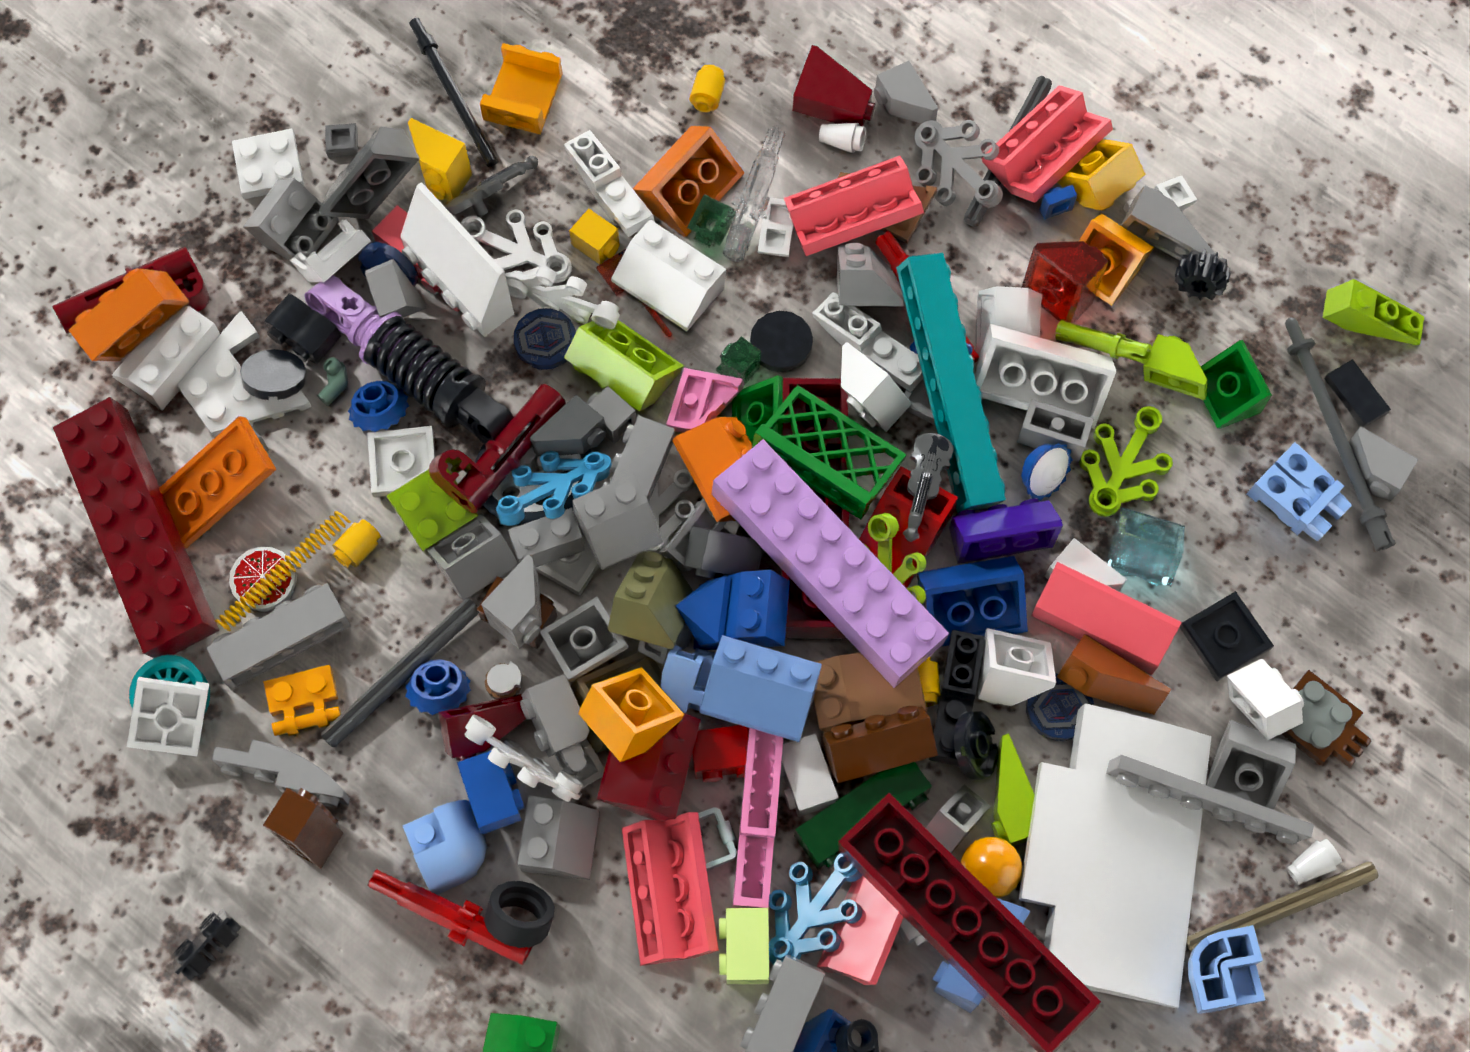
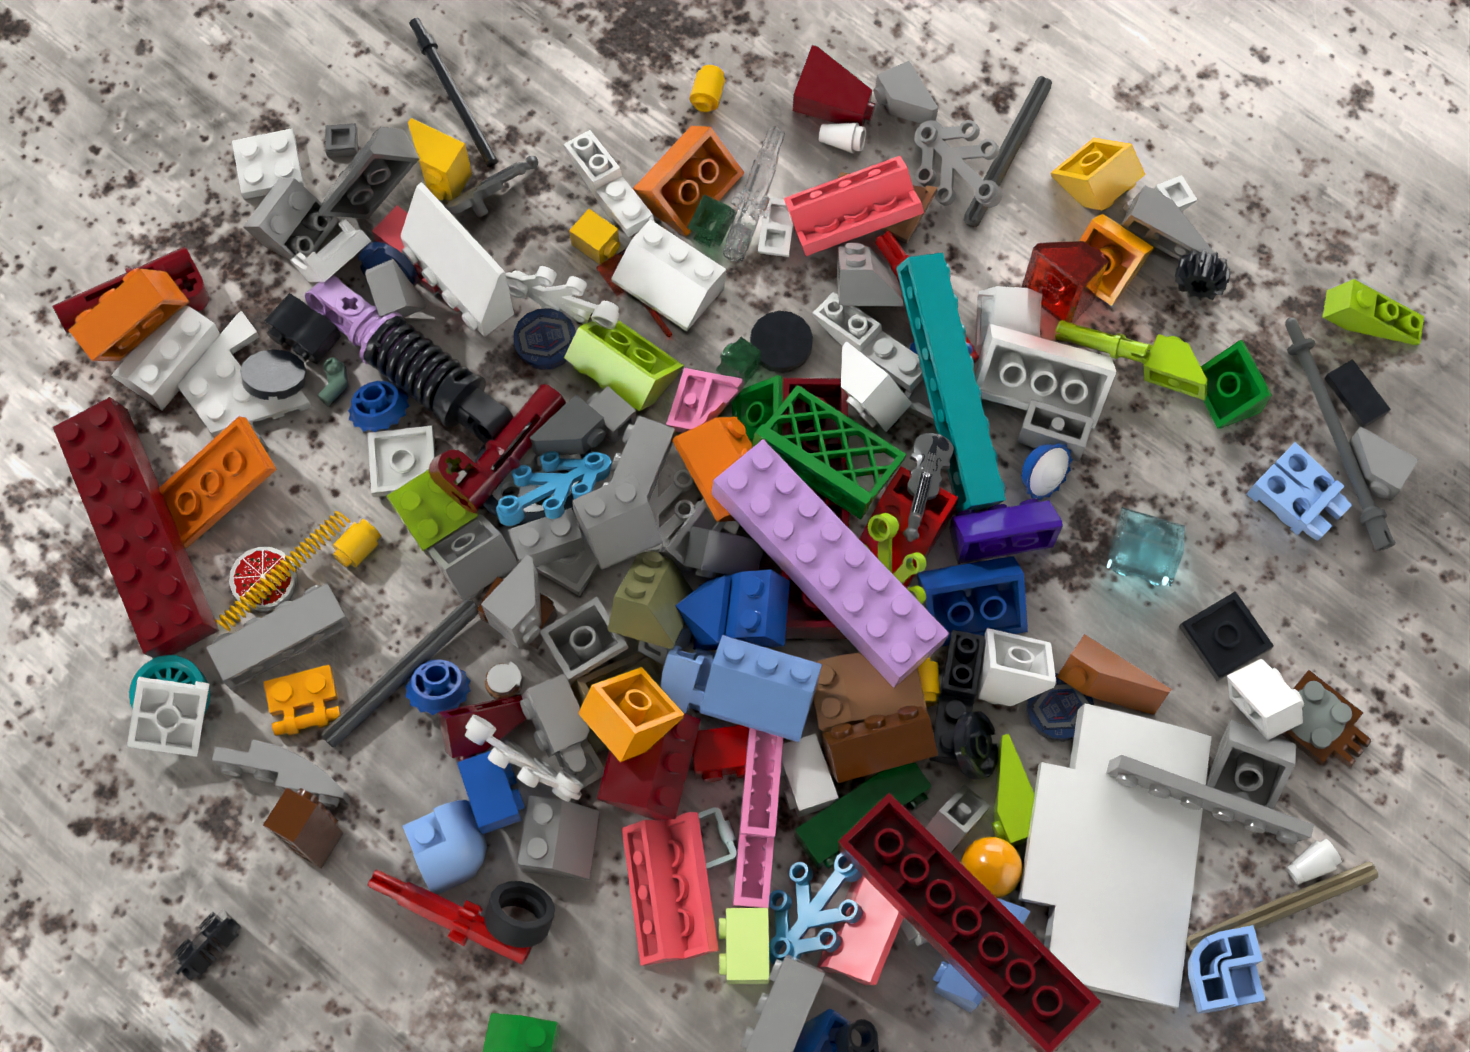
white plant [461,209,572,283] -> none
light orange panel [480,43,563,135] -> none
coral slope [981,85,1113,203] -> none
coral slope [1031,562,1182,675] -> none
blue plate [1039,185,1077,220] -> none
white slope [1045,538,1127,591] -> none
lime plant [1079,406,1173,517] -> none

